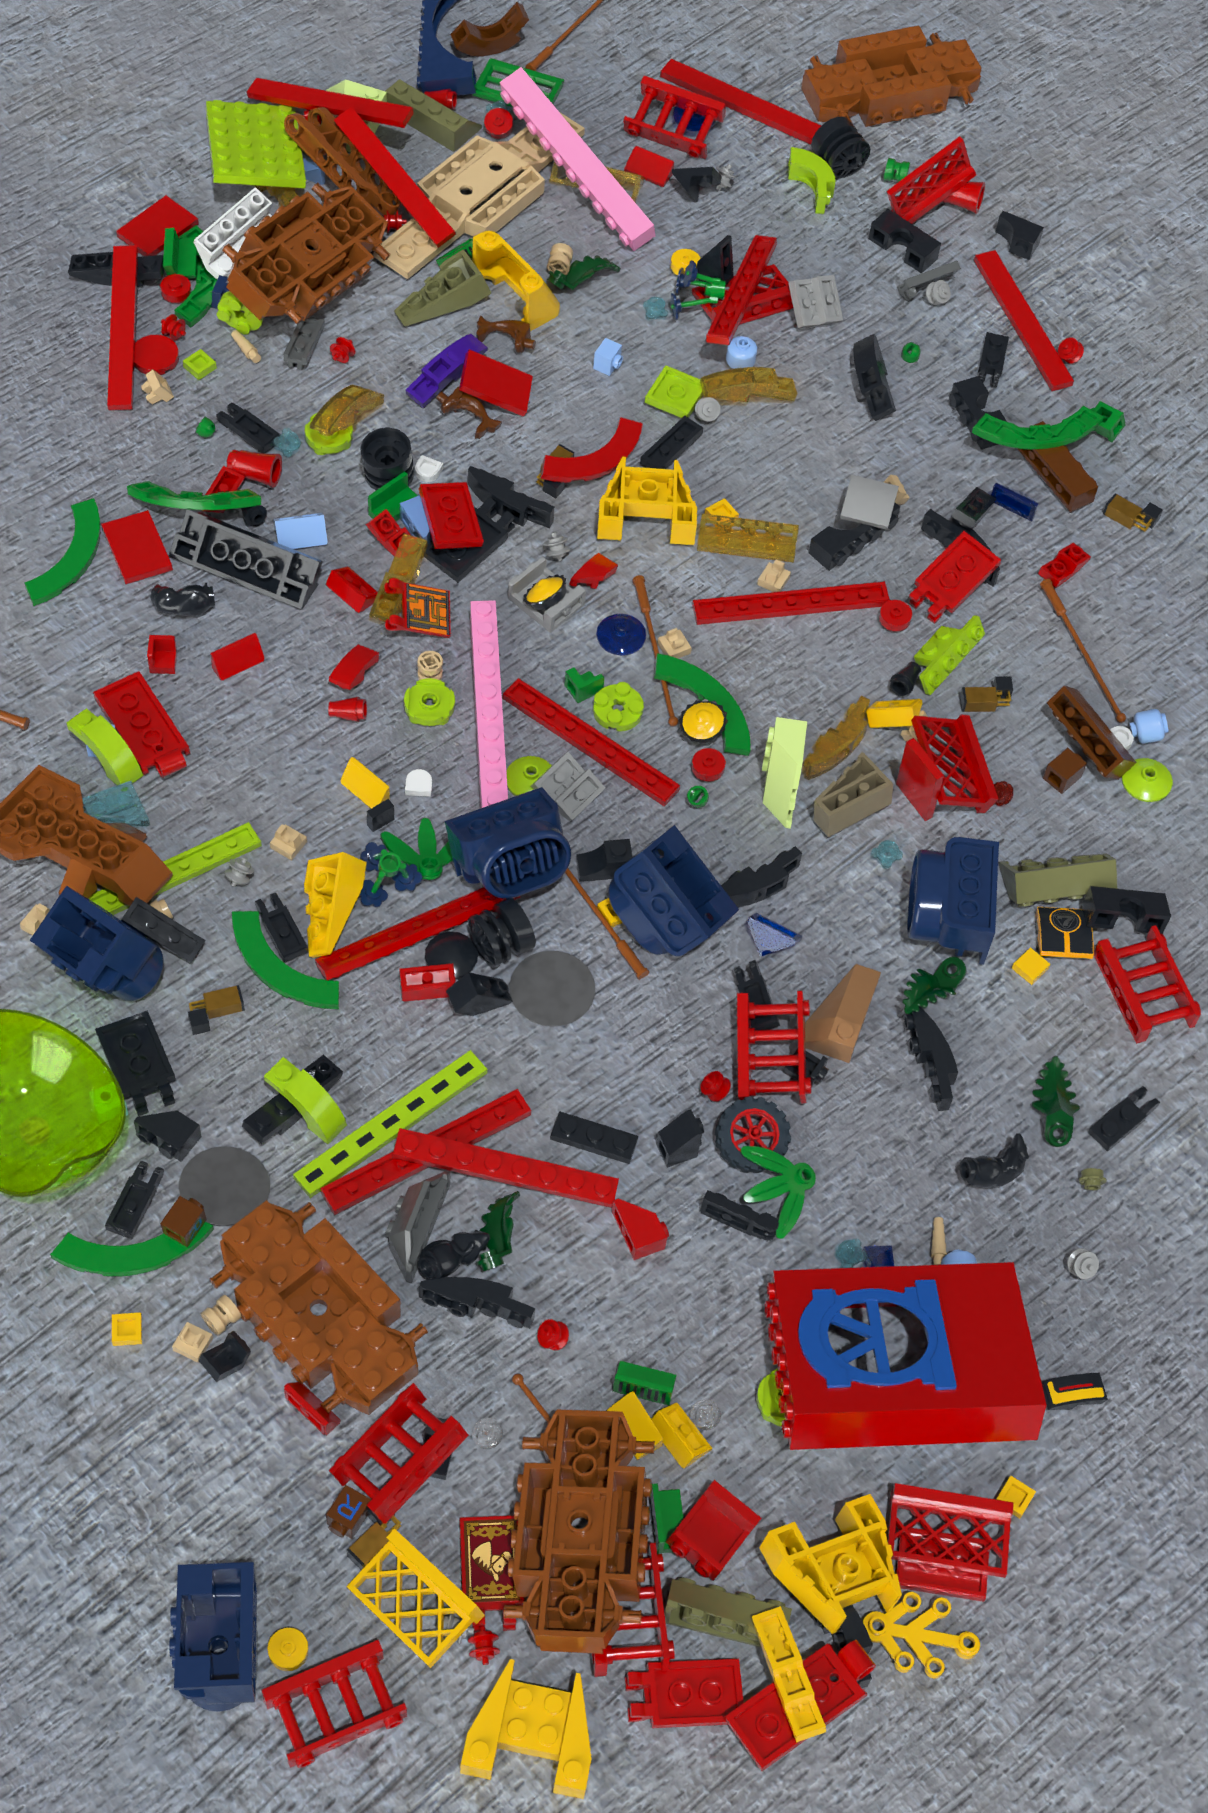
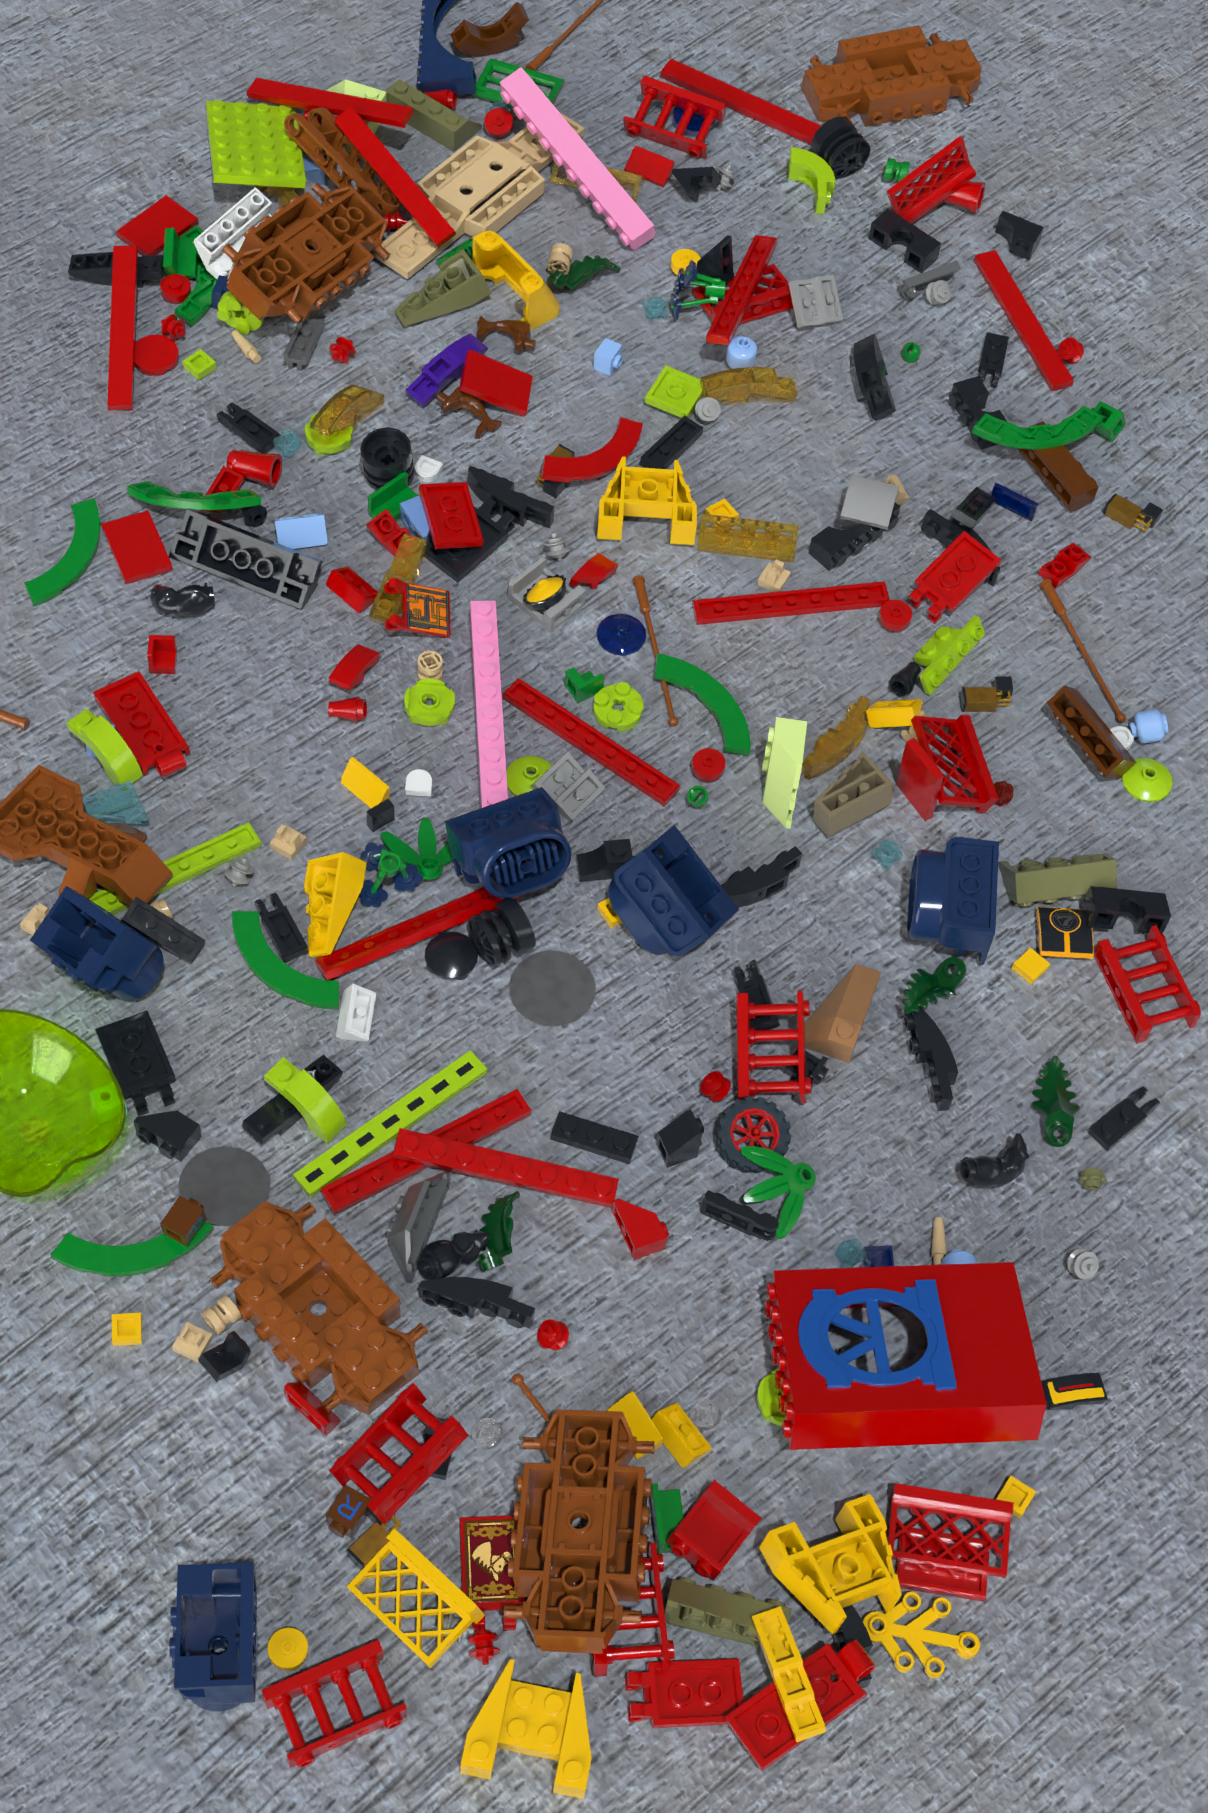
black hinge [105,1161,164,1239] -> none
tan tile [141,370,174,404] -> none
piece [188,985,245,1035] -> none
green hinge [195,416,216,438] -> none
red slope [210,633,265,681] -> none
red slope [399,963,456,1002] -> none
black slope [446,972,513,1016] -> none
dark orange piece [565,868,649,980] -> none
green panel [613,1361,677,1406] -> none
tan tile [657,628,692,658] -> none
yellow piece [678,699,728,743] -> none
clear blue slope [747,913,803,957] -> none
reddish brown brick [1043,747,1087,794] -> none
none -> white slope [336,984,376,1042]

